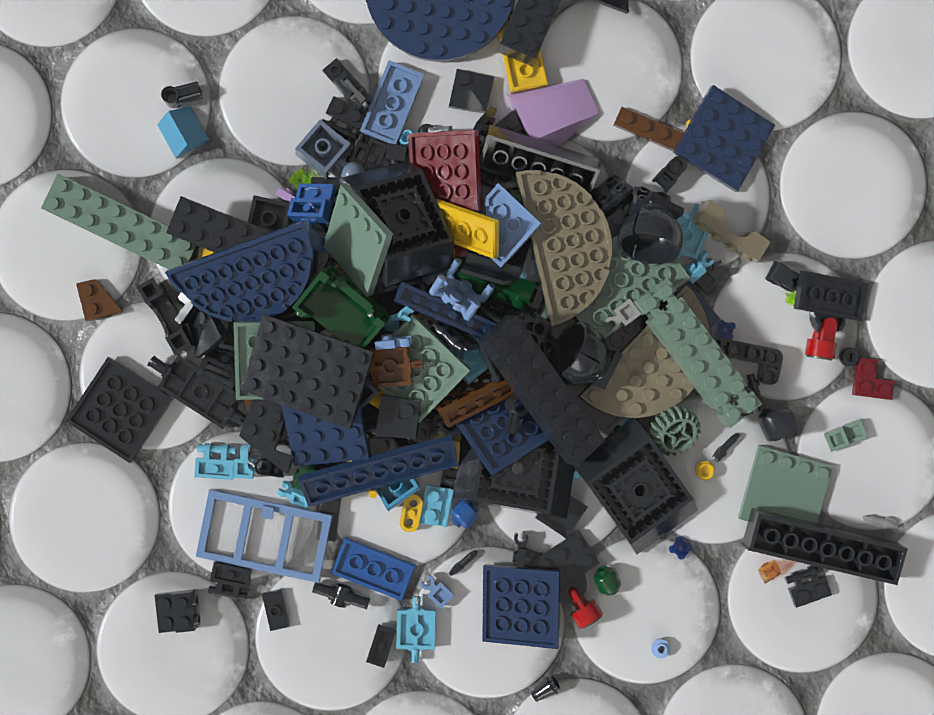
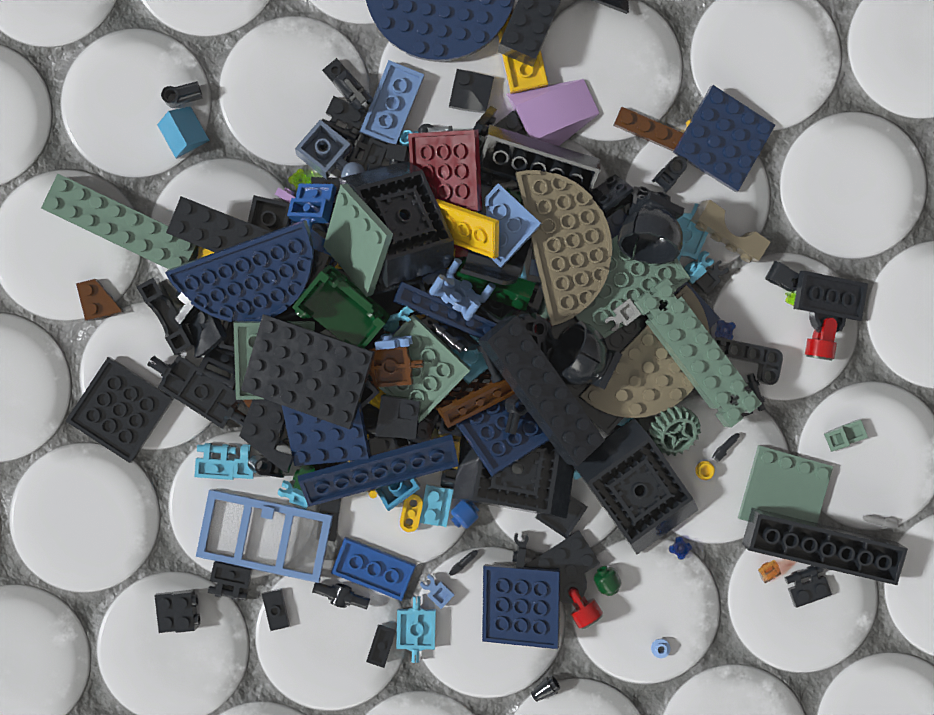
black piece [758,408,798,441] -> none
black plate [839,347,859,366] -> none
dark red plate [852,357,895,400] -> none

